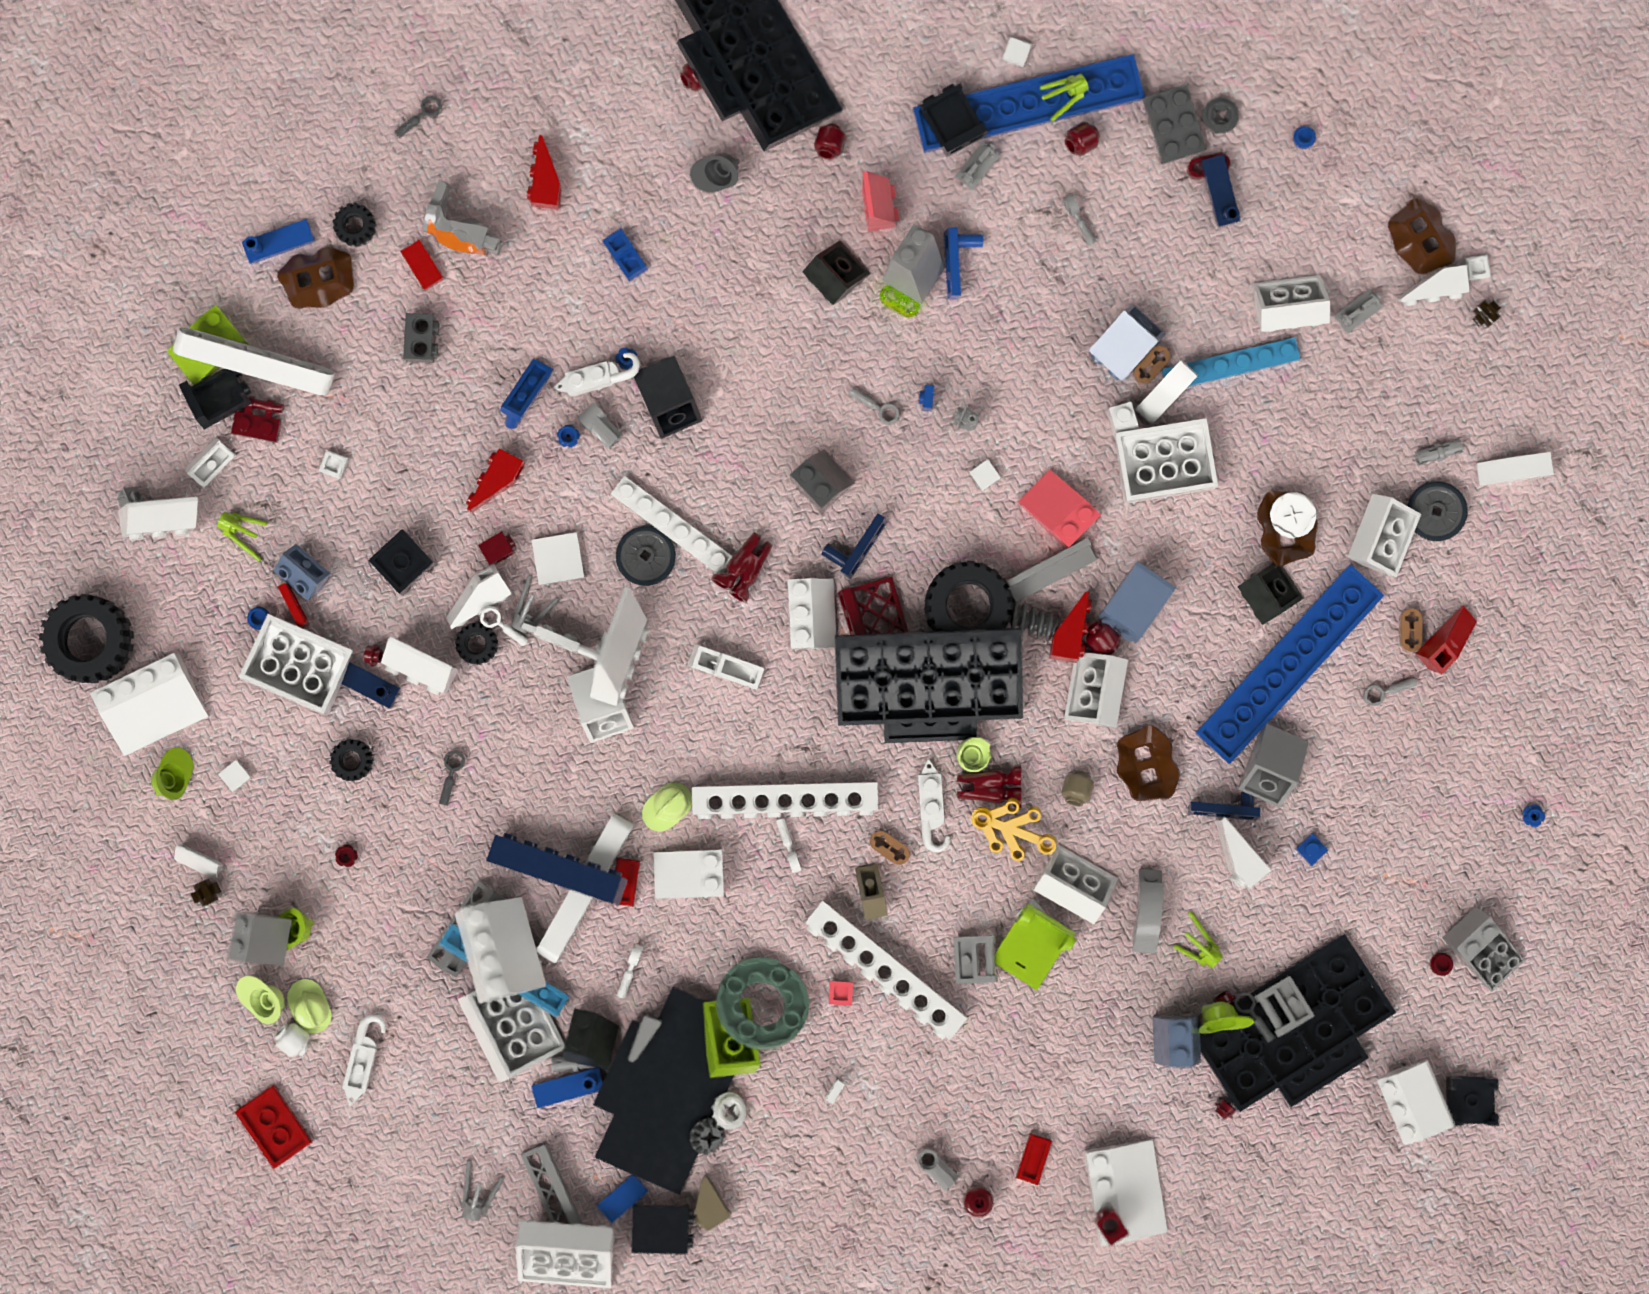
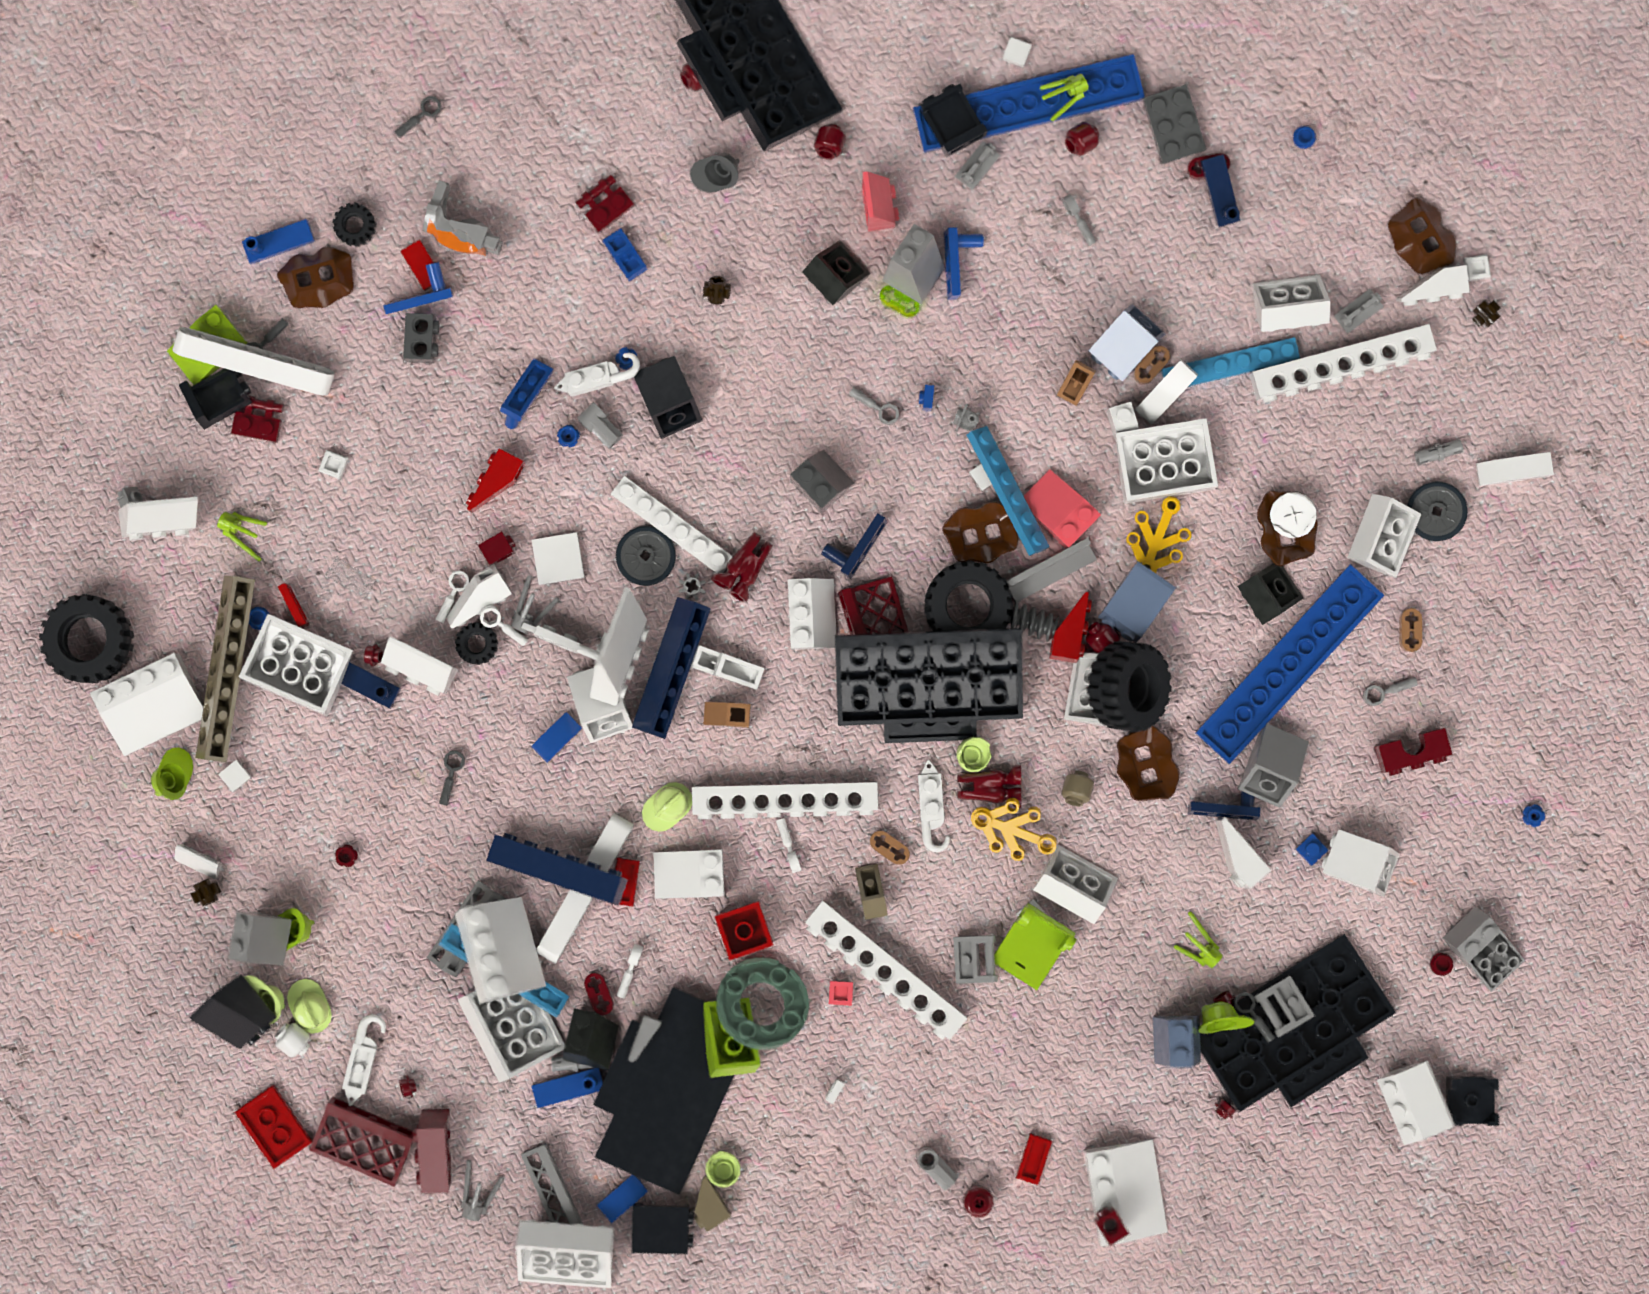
white slope [185,437,236,488] -> none
sand blue brick [273,544,331,601] -> none
black tyre [329,739,374,781] -> none
black panel [368,529,436,596] -> none
red slope [527,135,562,210] -> none
dark grey gear [690,1118,726,1155] -> none
white gear [711,1092,746,1130] -> none
light grey arch [1133,868,1164,954] -> none
dark grey gear [1203,97,1239,134] -> none
red slope [1415,605,1477,675] -> none
none -> black slope [189,975,276,1049]
none -> dark tan brick [195,576,255,763]
none -> dark grey piece [247,318,289,349]
none -> dark red fence [309,1097,414,1187]
none -> blue piece [383,262,454,314]
none -> dark red plate [399,1075,417,1098]
none -> wedge [413,1109,451,1194]
none -> white piece [435,571,470,623]
none -> blue slope [531,712,582,763]
none -> dark red plate [575,175,635,234]
none -> dark red beam [584,972,614,1016]
none -> dark blue brick [631,597,711,739]
none -> light grey gear [679,573,706,601]
none -> dark brown gear [703,276,731,304]
none -> medium nougat slope [703,702,751,728]
none -> yellowish green hair [705,1151,741,1188]
none -> red brick [714,901,774,961]
none -> reddish brown piece [942,501,1018,563]
none -> dark azure plate [967,426,1050,556]
none -> medium nougat slope [1057,360,1096,406]
none -> black tyre [1087,641,1172,732]
none -> yellow plant [1126,496,1191,573]
none -> white brick [1249,324,1437,403]
none -> white slope [1322,829,1400,897]
none -> dark red arch [1374,728,1453,776]

